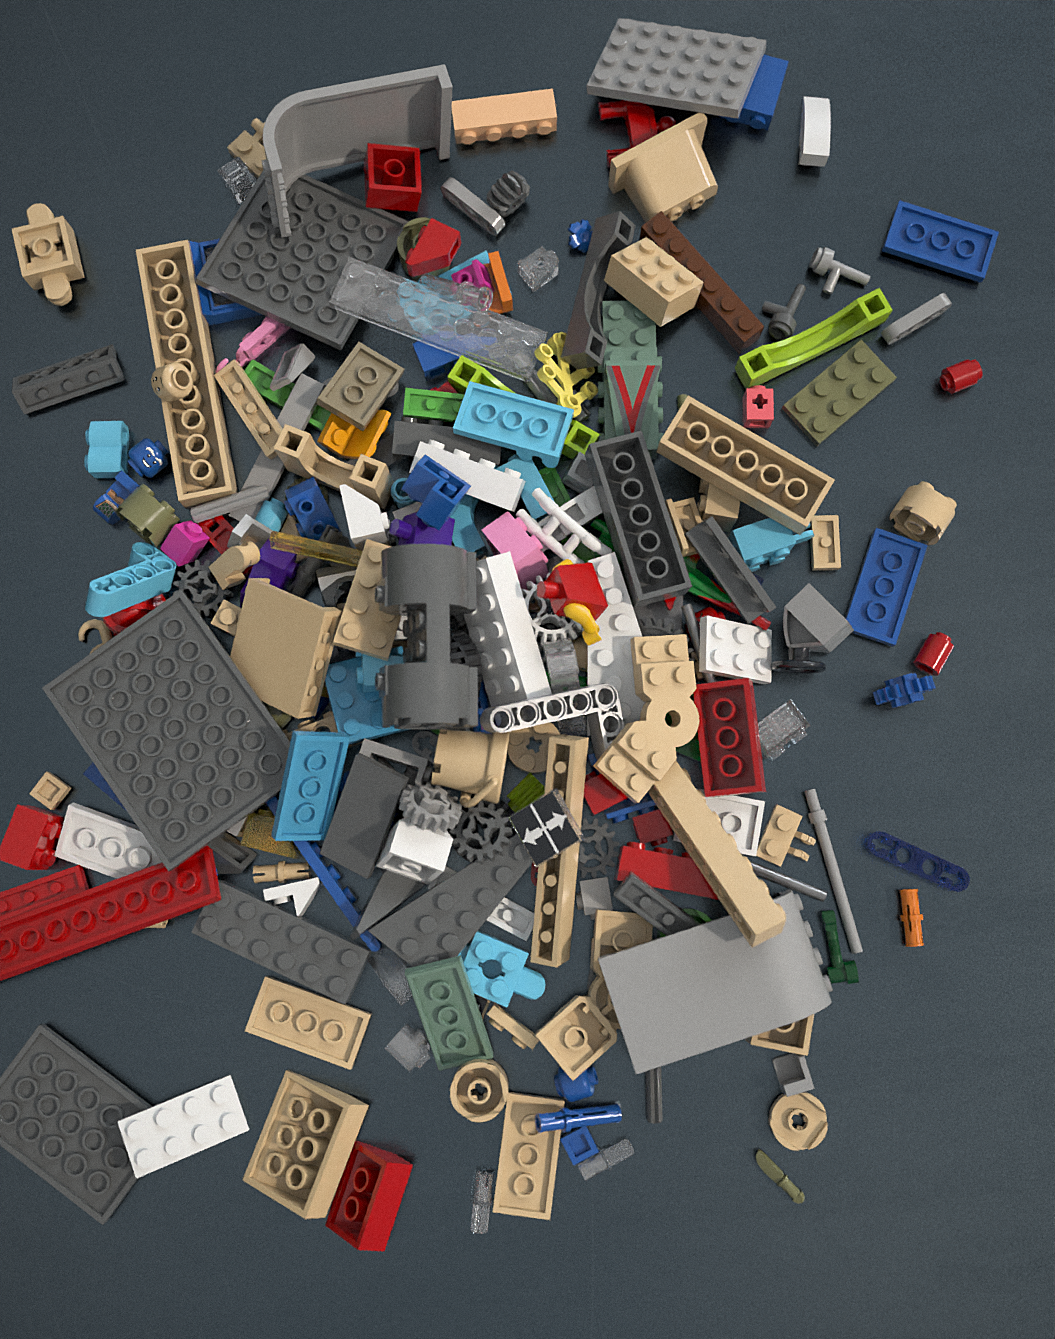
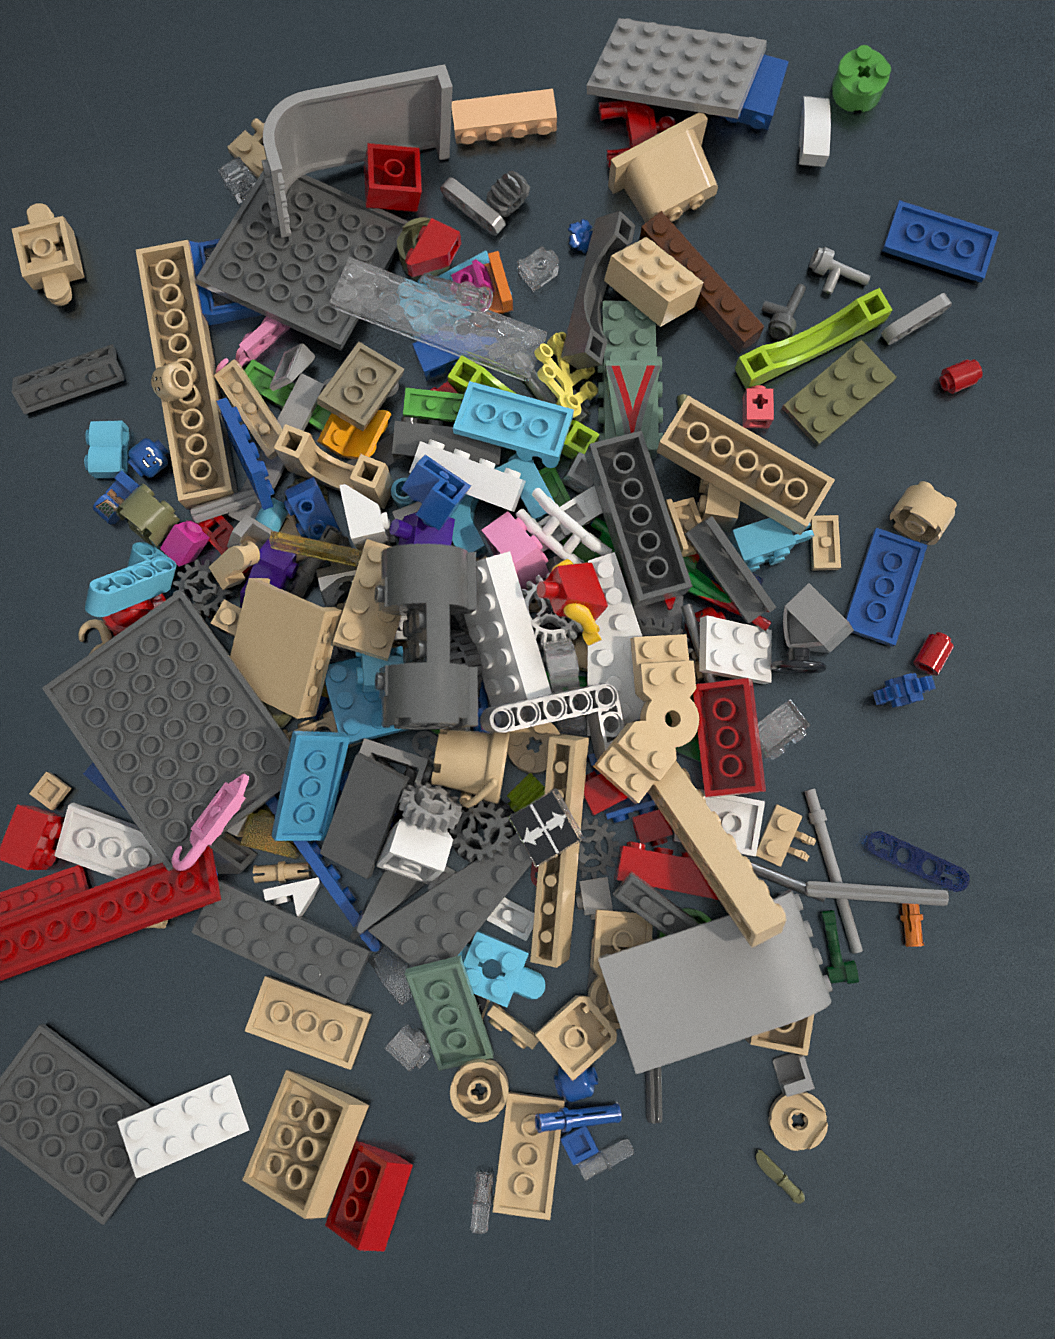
none -> bright pink plate [171,774,249,871]
none -> blue plate [216,397,275,510]
none -> light grey axle [805,881,949,906]
none -> bright green brick [832,45,891,112]

